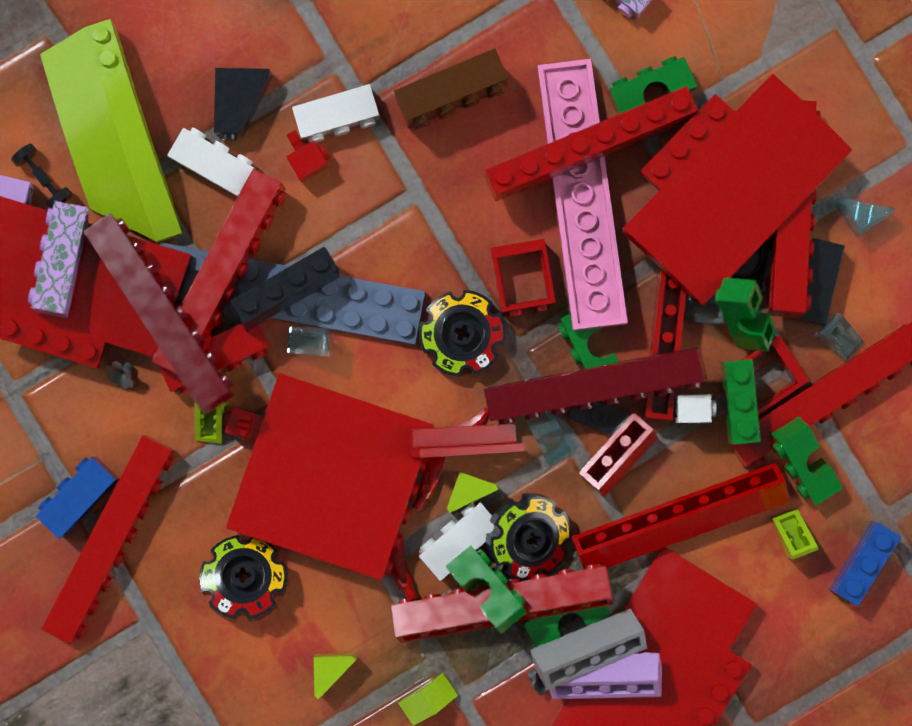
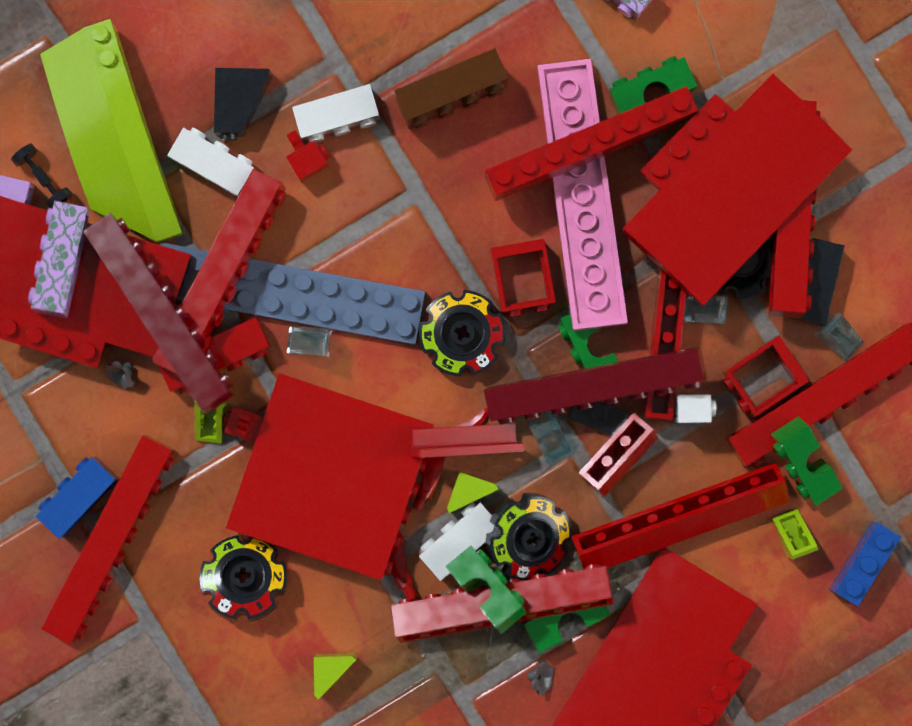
black brick [230,246,339,332] -> none
lime slope [398,673,458,725] -> none
light grey brick [530,609,647,690] -> none
lavender brick [550,652,662,699] -> none
green arch [715,278,776,351] -> none
green arch [721,359,760,444] -> none
clear light blue slope [835,197,894,237] -> none

